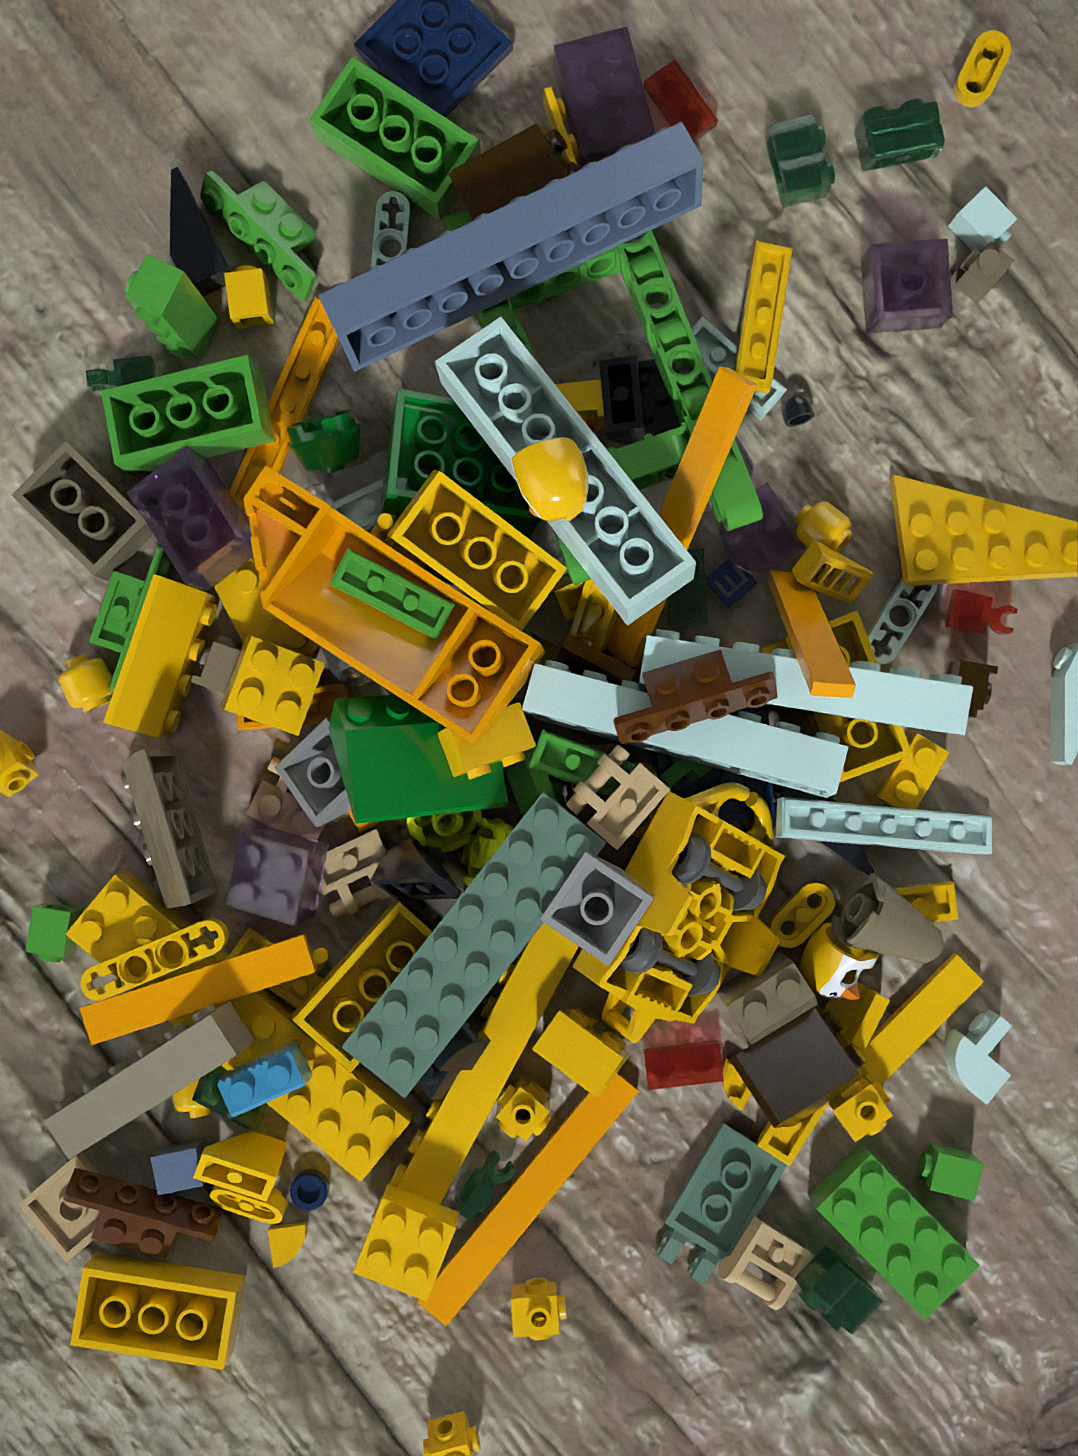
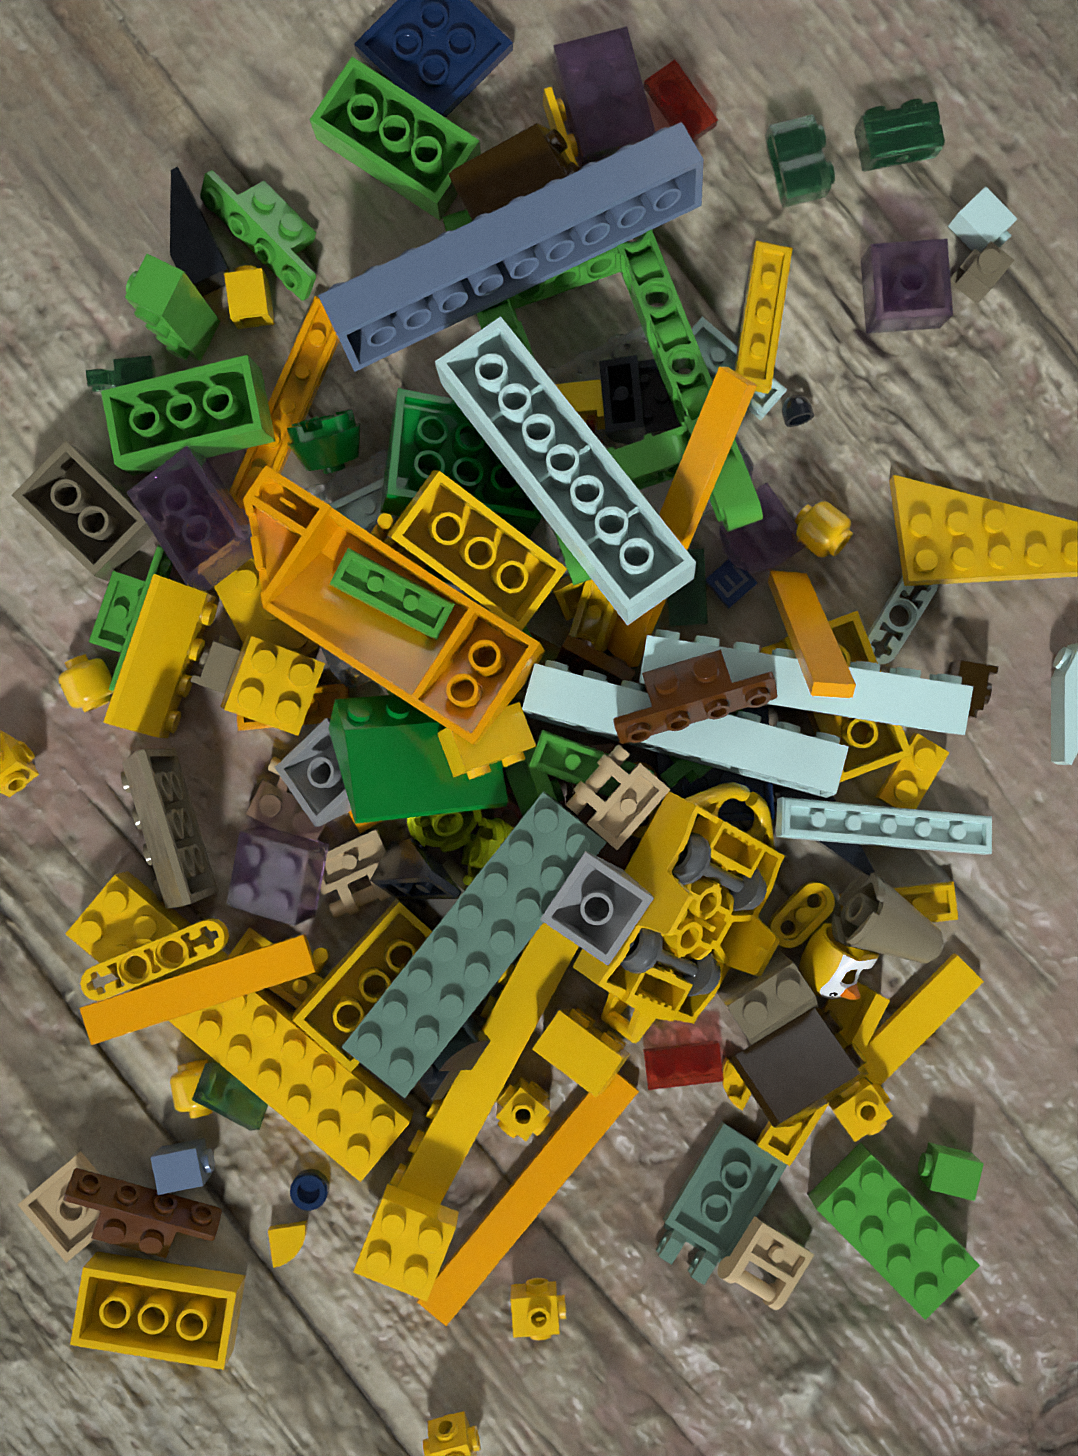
bright green brick [25,902,83,962] -> none
dark tan brick [44,1001,255,1160] -> none
yellow slope [193,1130,288,1202] -> none
yellow plate [210,1185,288,1224] -> none
dark azure brick [218,1041,312,1117] -> none
light aqua beam [371,191,411,267] -> none
clear green plate [454,1150,516,1221] -> none
yellow piece [510,437,589,522] -> none
yellow slope [792,540,874,604] -> none
clear green brick [794,1246,884,1335] -> none
clear red plate [944,589,1018,635] -> none
light aqua brick [944,1009,1012,1104] -> none
yellow plate [953,30,1011,108] -> none

